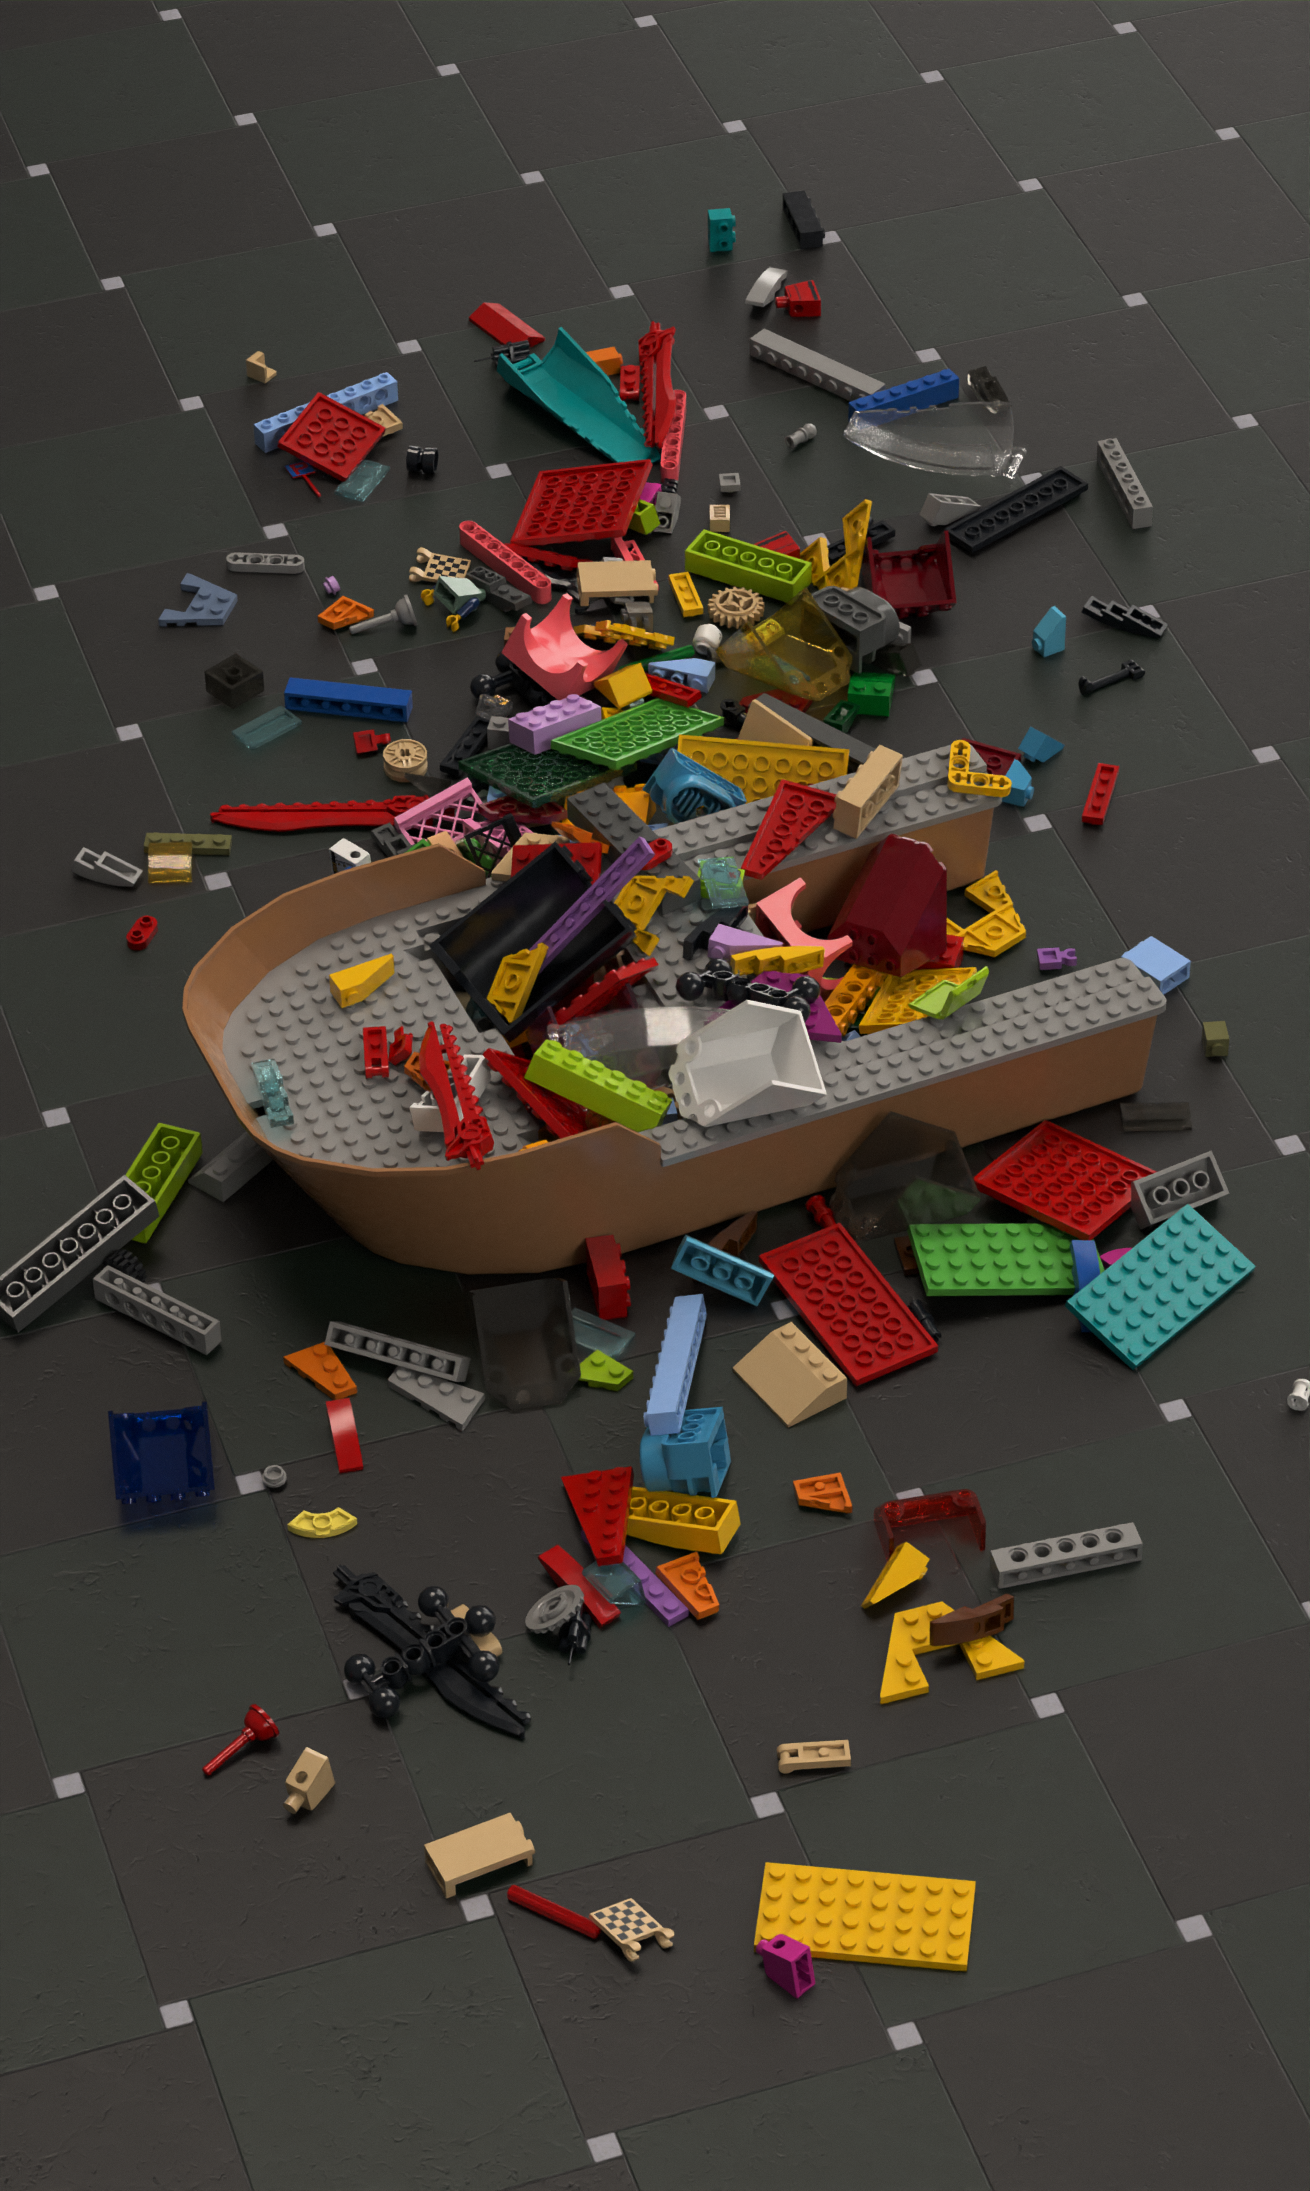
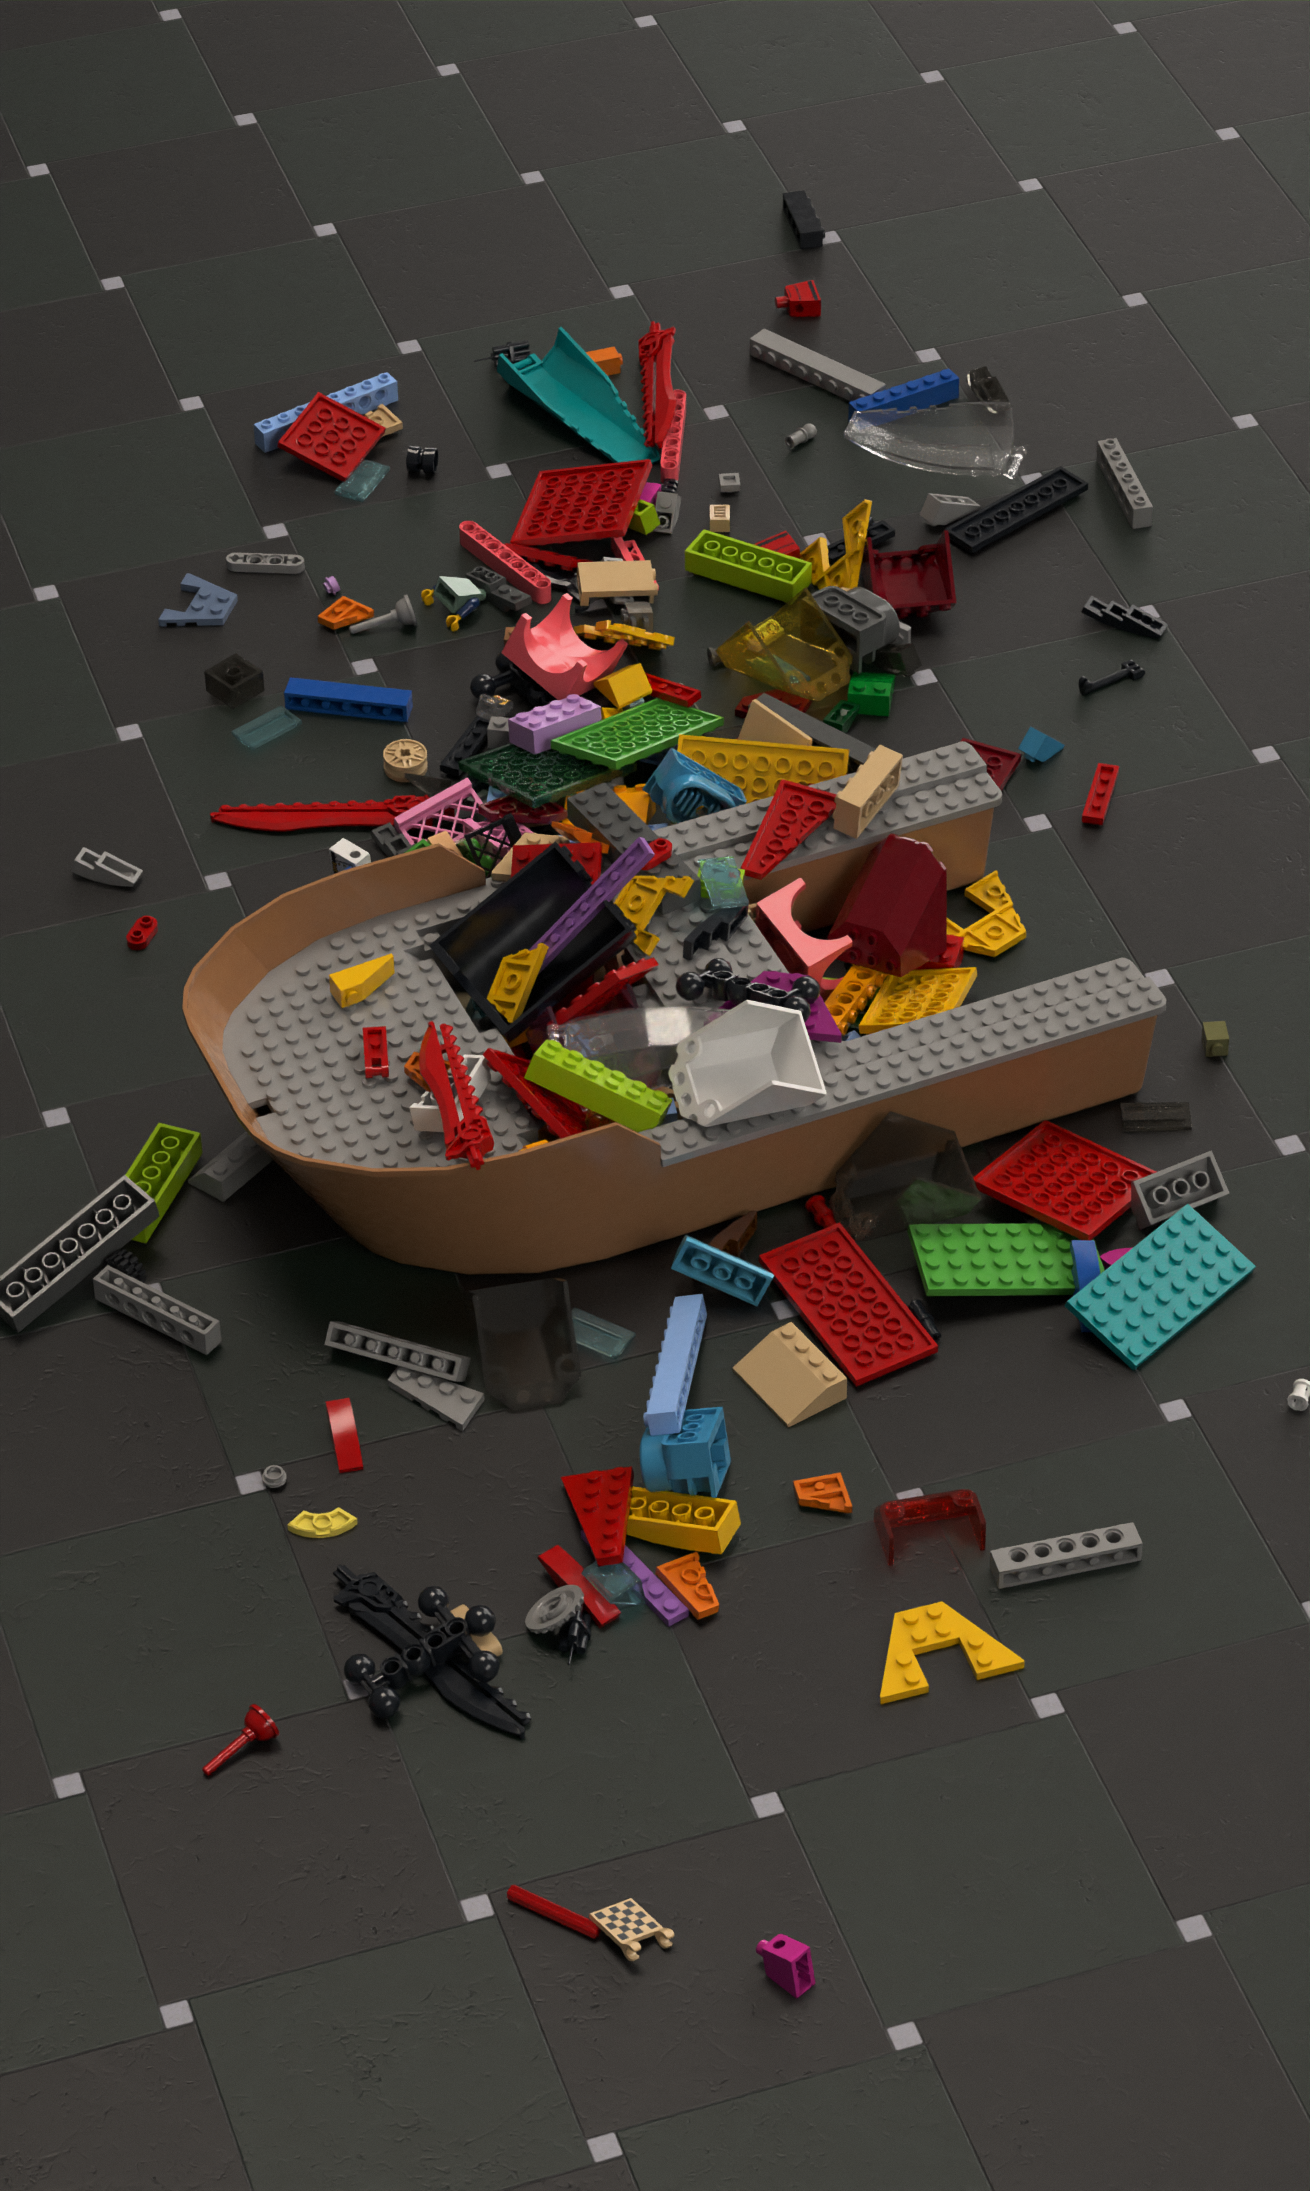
clear blue windscreen [108,1401,215,1505] -> none
olive plate [144,832,232,855] -> none
clear yellow slope [148,842,192,883] -> none
tan panel [246,351,277,383] -> none
clear light blue slope [251,1059,294,1128] -> none
orange wing [283,1342,357,1400] -> none
tan torso [283,1747,335,1814] -> none
piece [284,461,321,497] -> none
red plate [352,729,391,754] -> none
red plate [388,1026,413,1065] -> none
tan flag [409,547,471,583] -> none
tan panel [424,1813,535,1899] -> none
red slope [469,302,545,348] -> none
lime wing [567,1350,633,1391] -> none
red brick [585,1234,631,1321] -> none
green axle [618,645,695,672] -> none
red plate [620,365,640,401] -> none
light blue slope [648,658,715,693] -> none
yellow plate [668,572,703,617] -> none
white head [692,624,722,655] -> none
lavender slope [707,924,783,961] -> none
teal brick [708,208,736,252] -> none
tan gear [708,587,764,629] -> none
black connector [720,699,747,729] -> none
yellow slope [730,946,825,976] -> none
light grey slope [745,267,788,307] -> none
yellow plate [754,1862,976,1972] -> none
tan plate [776,1740,851,1774] -> none
yellow slope [861,1542,930,1609] -> none
reddish brown plate [894,1236,920,1276] -> none
lime piece [908,966,989,1020] -> none
reddish brown slope [930,1593,1014,1646] -> none
yellow beam [947,740,1012,797] -> none
dark azure slope [1000,759,1034,807] -> none
medium azure slope [1032,606,1066,657] -> none
medium lavender plate [1037,947,1077,970] -> none
light blue brick [1121,936,1191,995] -> none

